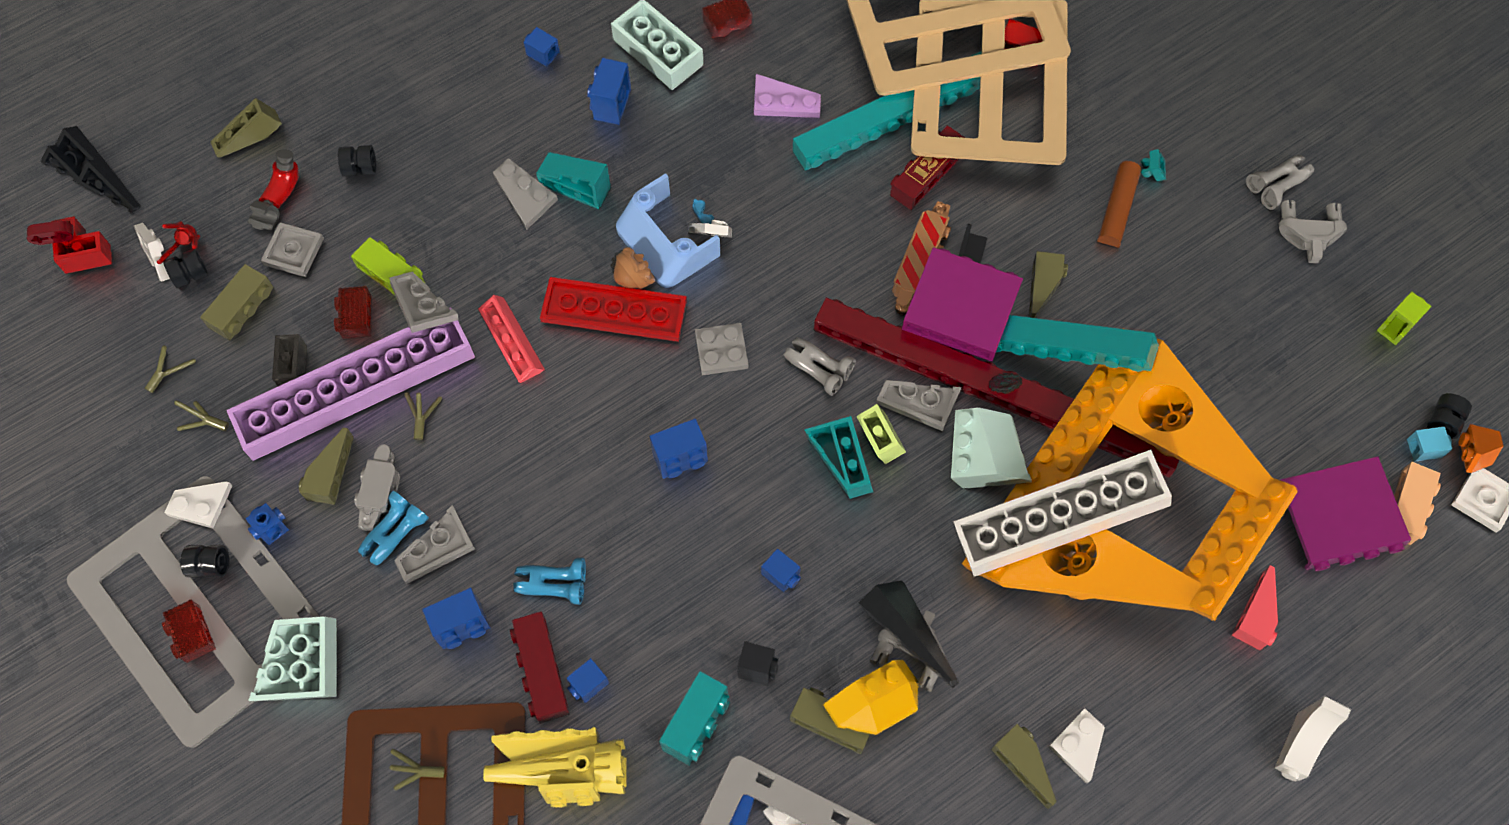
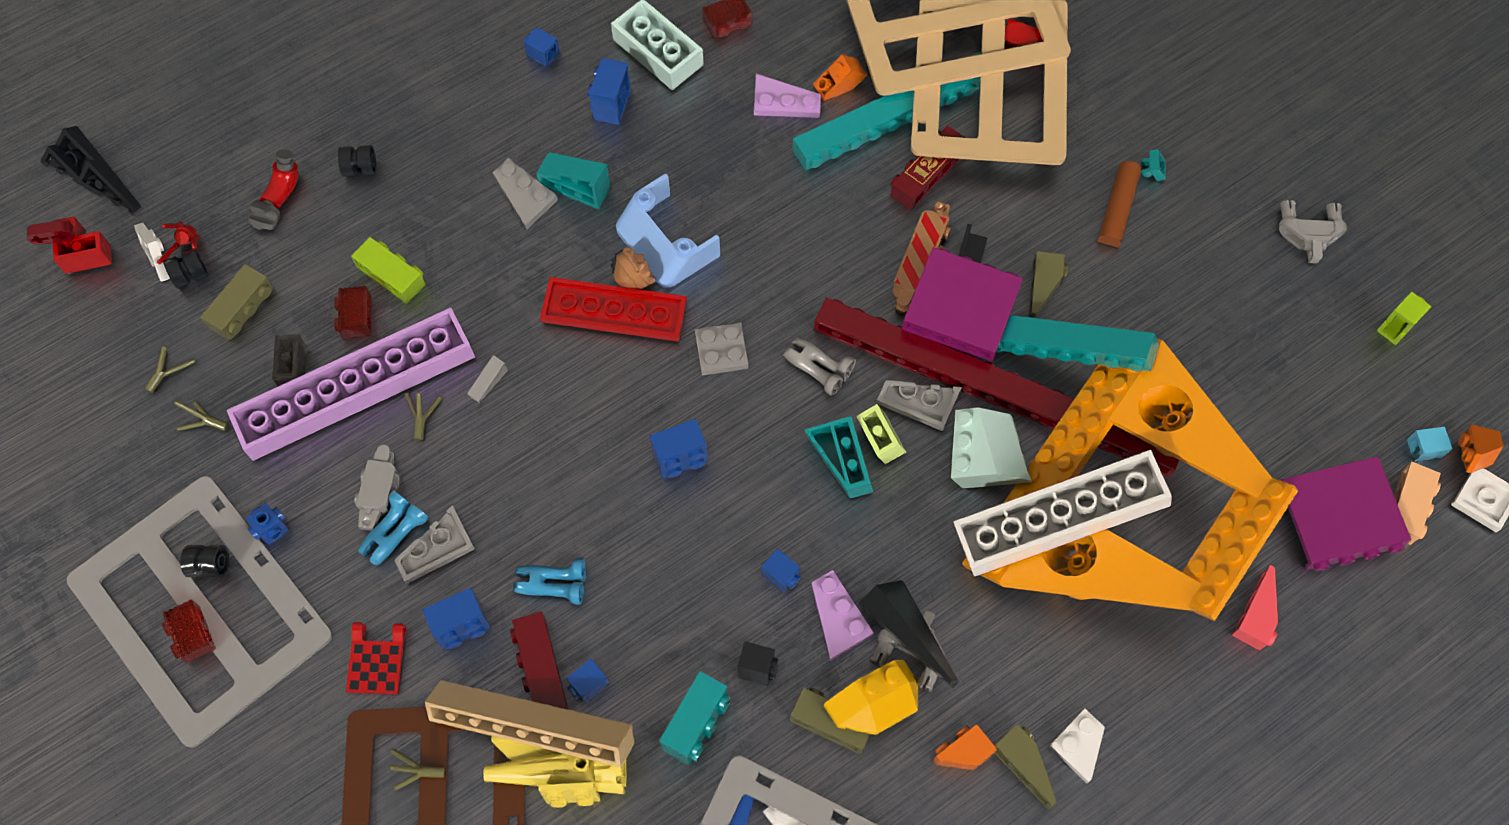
white wing [164,482,232,529] -> none
olive slope [211,98,282,158] -> none
light aqua wedge [249,617,337,701] -> none
light grey plate [261,222,324,277] -> none
olive slope [299,428,354,505] -> none
light grey wing [389,272,458,333] -> none
coral slope [478,295,545,383] -> none
white wing [688,220,733,238] -> none
dark azure piece [693,199,714,224] -> none
clear smoke piece [989,373,1022,394] -> none
light grey piece [1246,154,1315,210] -> none
white arch [1275,697,1351,781] -> none
black wheel [1427,393,1472,439] -> none
none -> red flag [346,622,407,694]
none -> tan brick [425,680,634,767]
none -> light grey piece [467,355,508,403]
none -> lavender wing [811,570,874,661]
none -> orange slope [813,54,867,101]
none -> orange slope [933,724,997,770]

